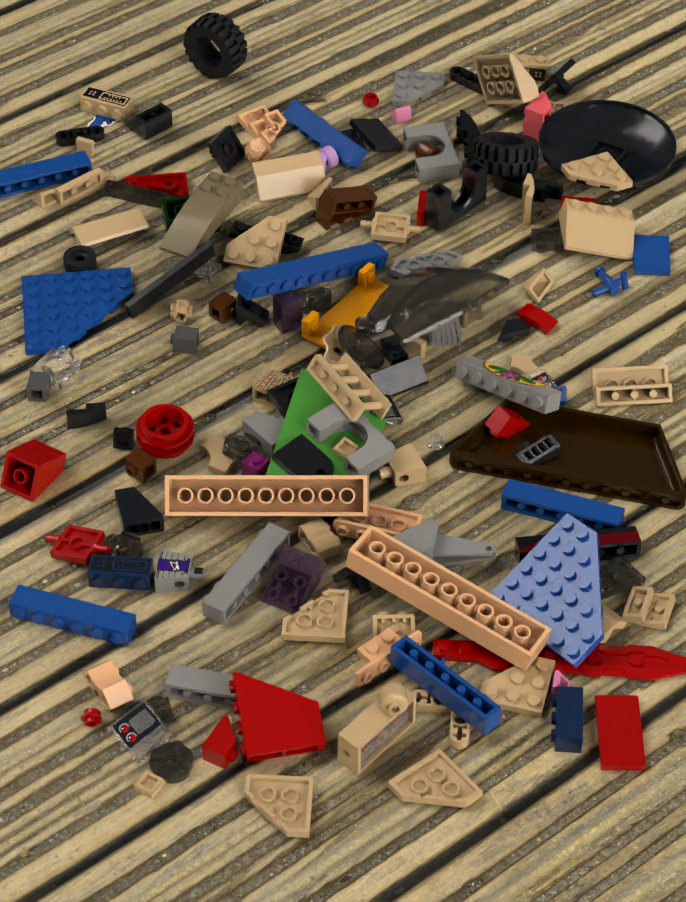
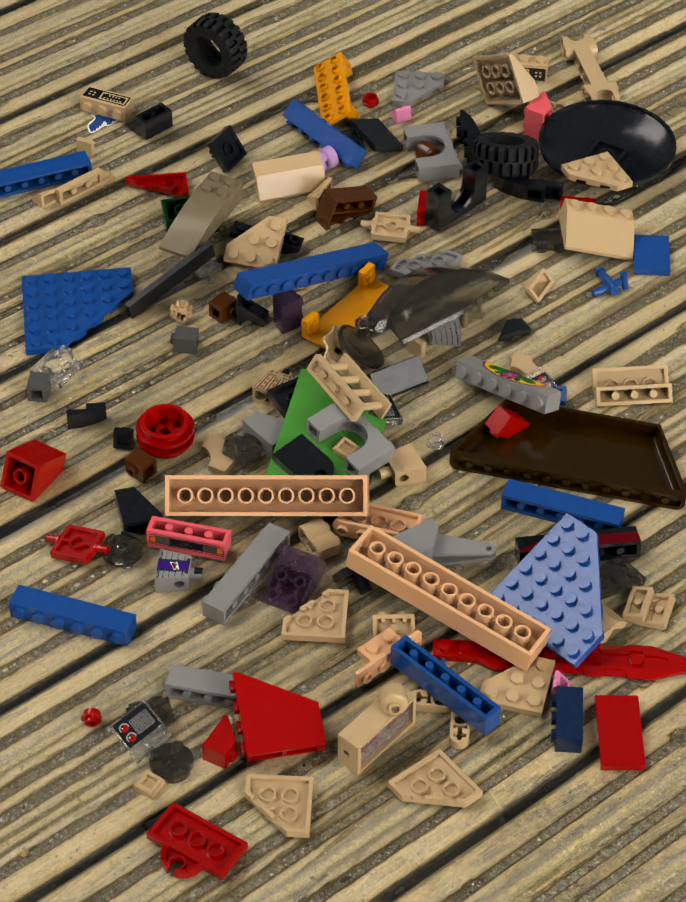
black beam [55,126,105,147] -> none
black tyre [63,245,97,272] -> none
tan slope [68,208,149,246] -> none
light nougat brick [83,660,134,710] -> none
dark blue brick [88,554,154,591] -> none
clear smoke tile [101,180,173,209] -> none
light nougat slope [236,105,287,145] -> none
magenta brick [242,451,270,475] -> none
light nougat piece [244,137,272,163] -> none
clear smoke plate [295,283,332,314] -> none
black slope [374,333,409,365] -> none
black beam [450,66,483,94] -> none
red slope [515,303,559,335] -> none
black slope [516,434,560,465] -> none
tan slope [521,173,534,225] -> none
black tile [538,58,576,95] -> none
none -> coral brick [146,516,232,562]
none -> red plate [146,802,248,880]
none -> light orange bracket [314,52,360,125]
none -> tan piece [560,33,620,101]

